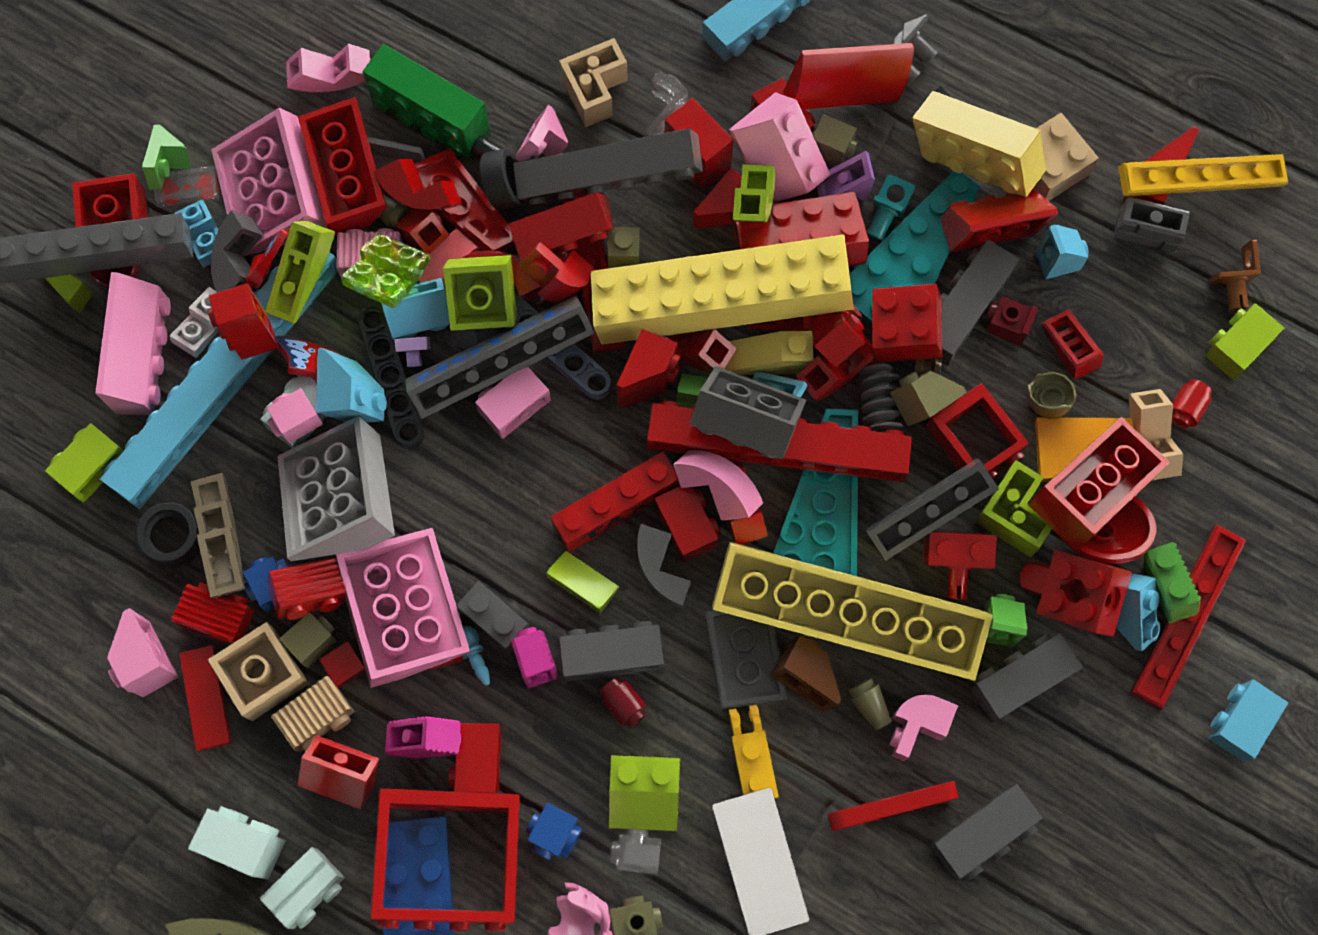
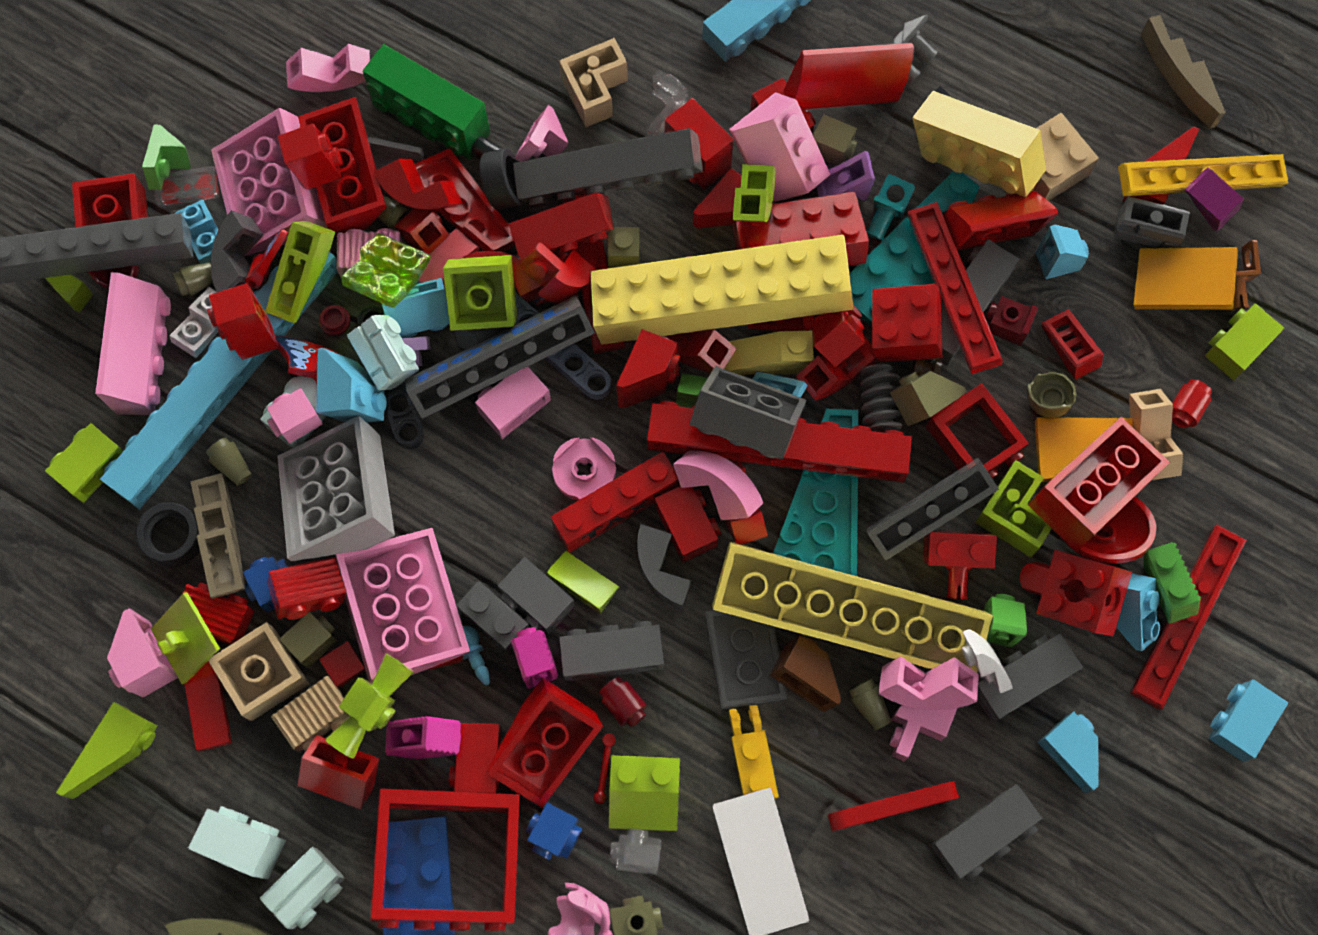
none -> lime slope [56,702,158,799]
none -> lime piece [151,593,220,684]
none -> olive cone [172,262,213,297]
none -> olive cone [206,437,253,486]
none -> red brick [278,123,343,190]
none -> dark red plate [319,305,351,336]
none -> lime brick [325,653,414,759]
none -> light aqua brick [347,315,419,391]
none -> red slope [486,677,603,808]
none -> dark grey brick [498,557,575,635]
none -> bright pink plate [552,437,617,501]
none -> red hinge [593,733,616,804]
none -> bright pink brick [879,656,979,710]
none -> red tile [908,202,1003,375]
none -> white slope [962,629,1013,693]
none -> medium azure slope [1038,712,1099,793]
none -> light orange tile [1134,247,1238,309]
none -> dark tan slope [1141,15,1225,128]
none -> magenta slope [1184,167,1244,232]

